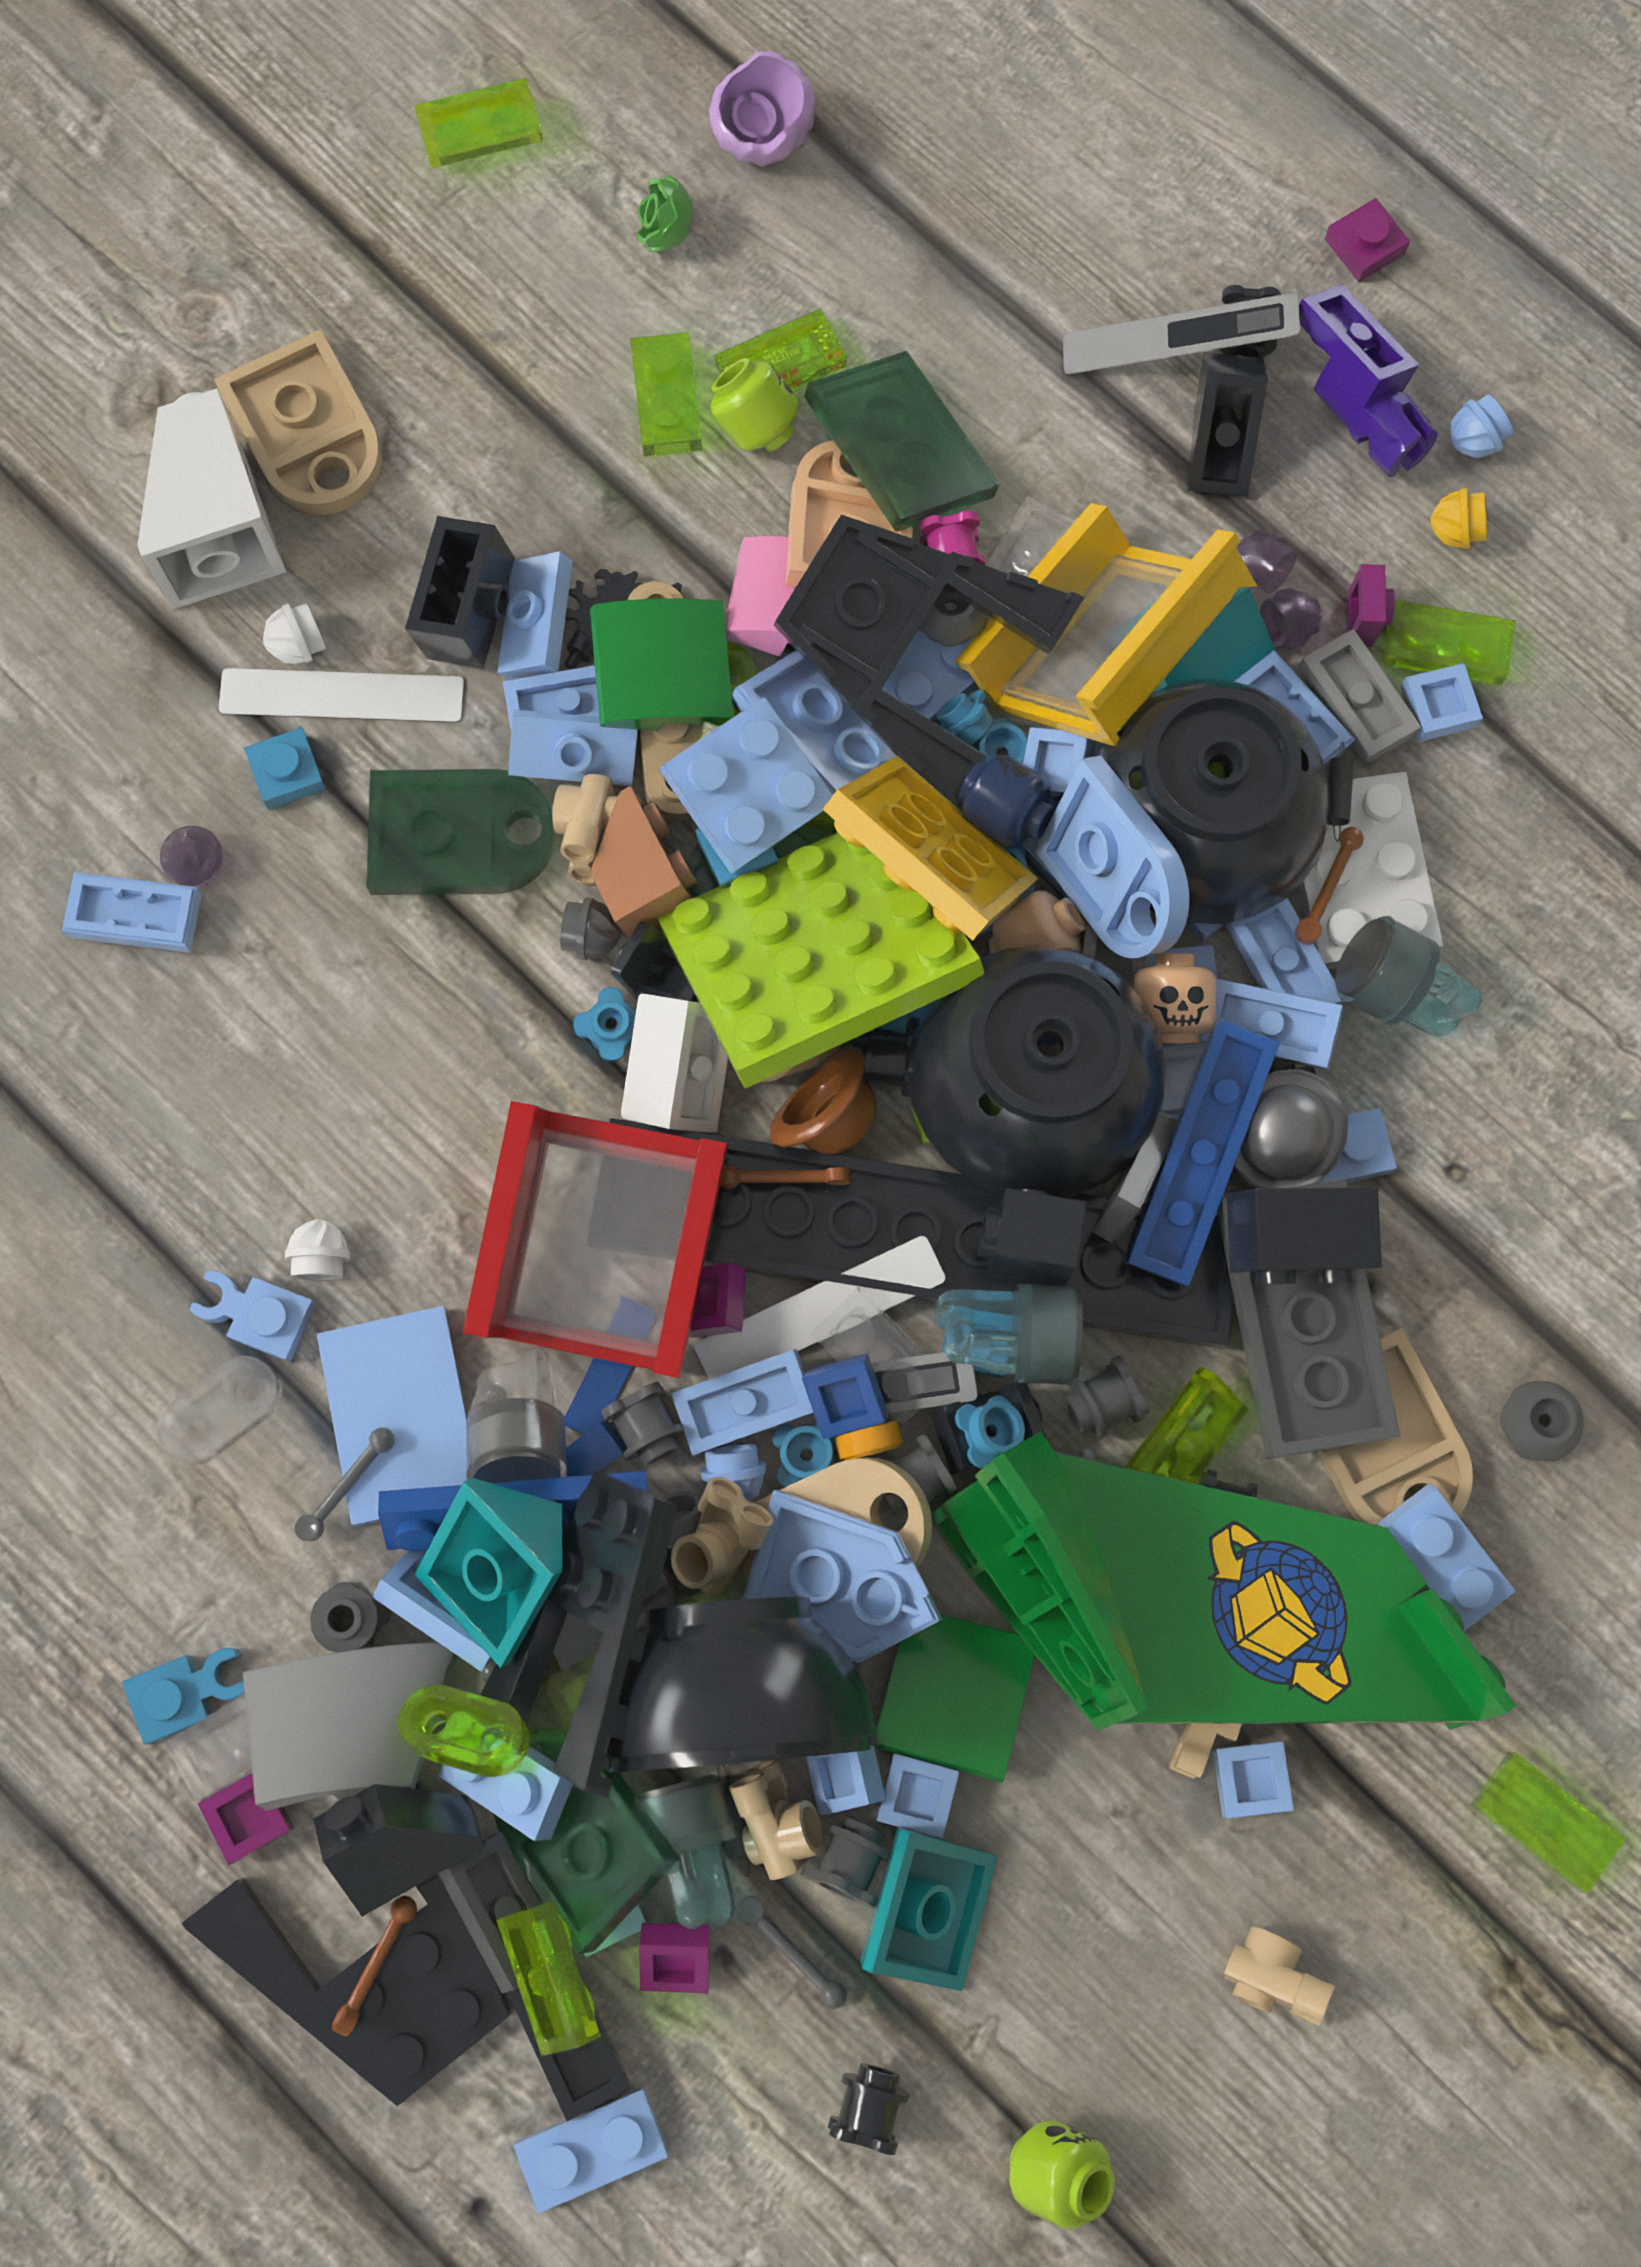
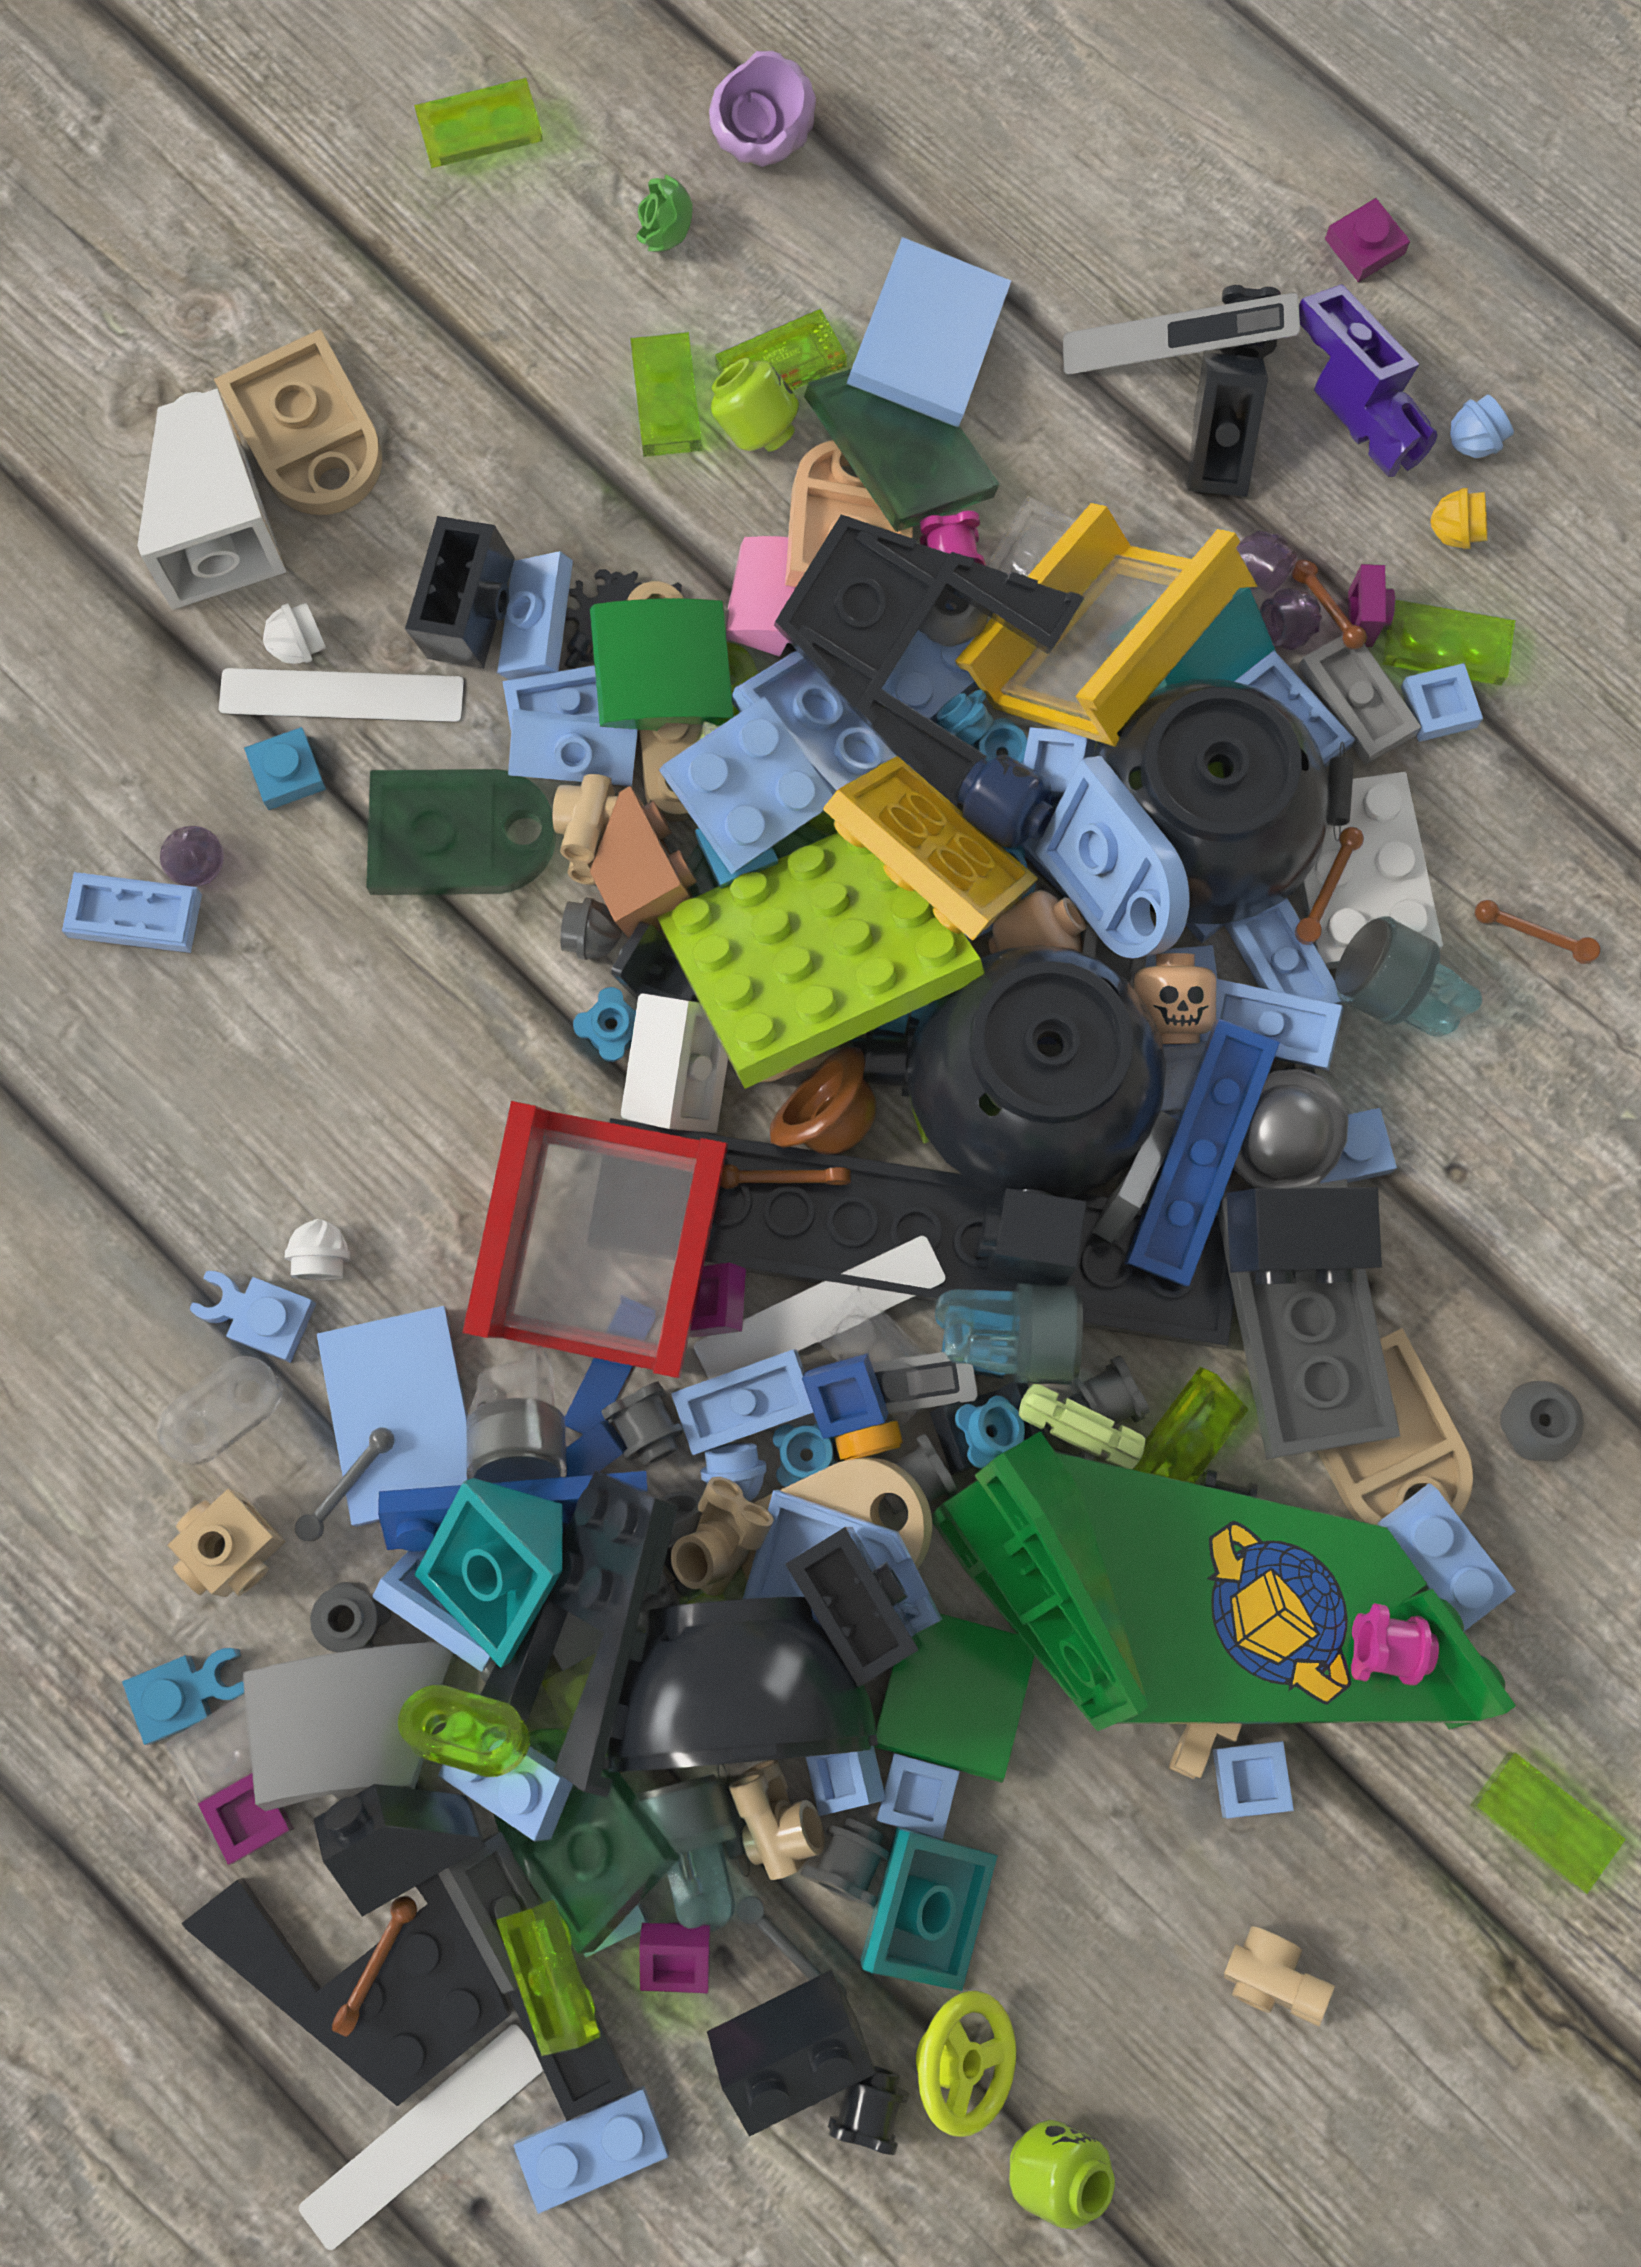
none -> tan brick [167,1488,286,1597]
none -> white sticker [299,2024,543,2250]
none -> black brick [707,1970,876,2137]
none -> black brick [785,1527,924,1687]
none -> light blue tile [847,237,1011,427]
none -> neon yellow piece [916,1991,1016,2137]
none -> yellowish green axle [1019,1384,1146,1470]
none -> dark orange hinge [1291,560,1367,650]
none -> dark pink brick [1351,1603,1439,1686]
none -> dark orange hinge [1475,900,1600,964]

